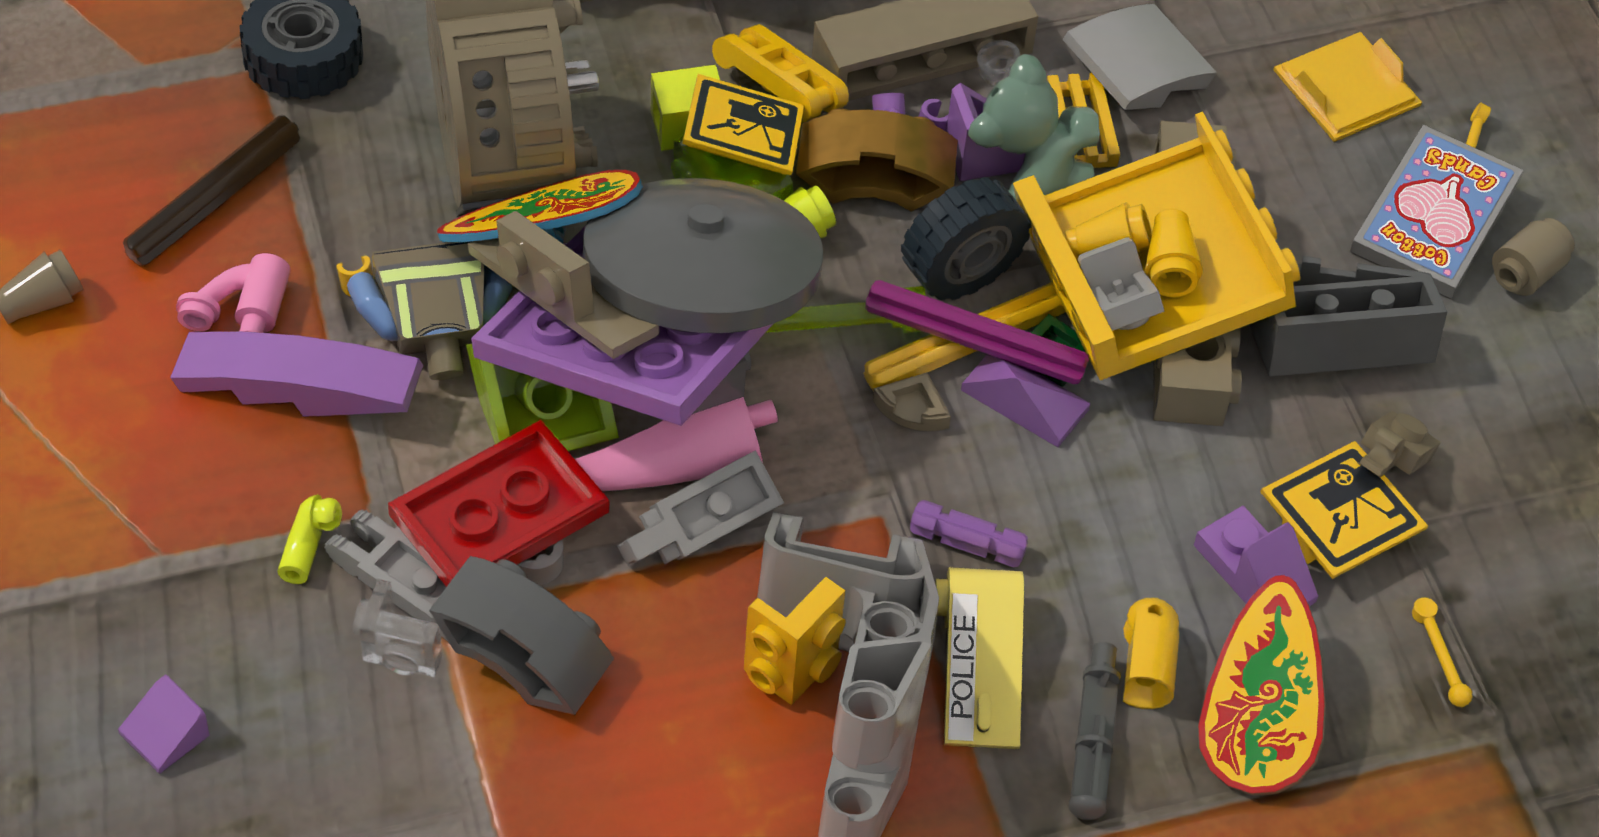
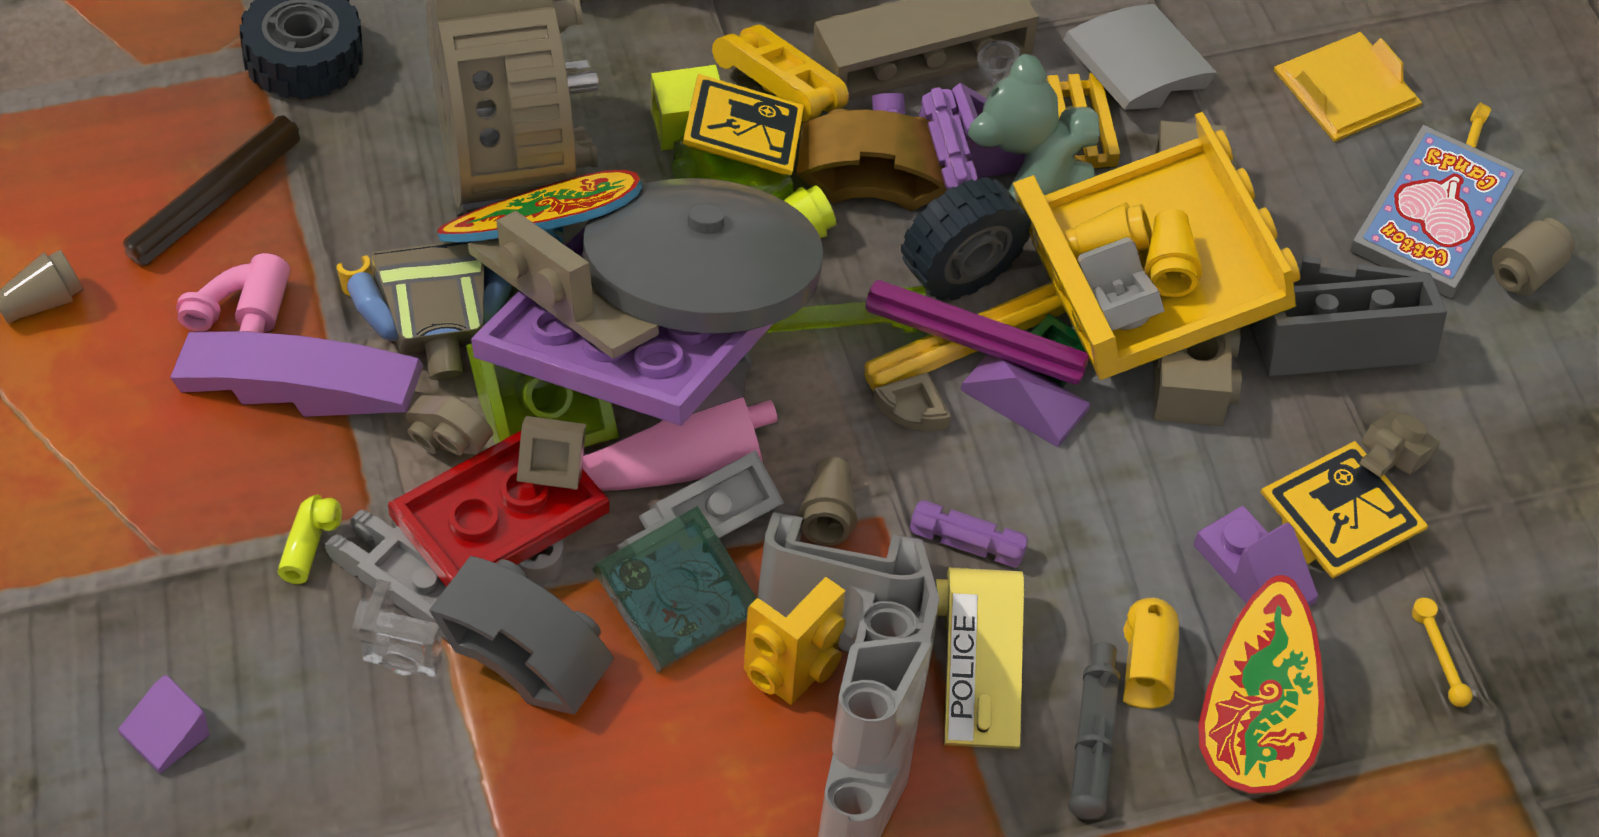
none -> dark tan plate [405,395,494,456]
none -> dark tan tile [517,416,586,489]
none -> clear green tile [592,506,757,673]
none -> dark tan cone [797,457,857,546]
none -> medium lavender axle [921,87,978,190]

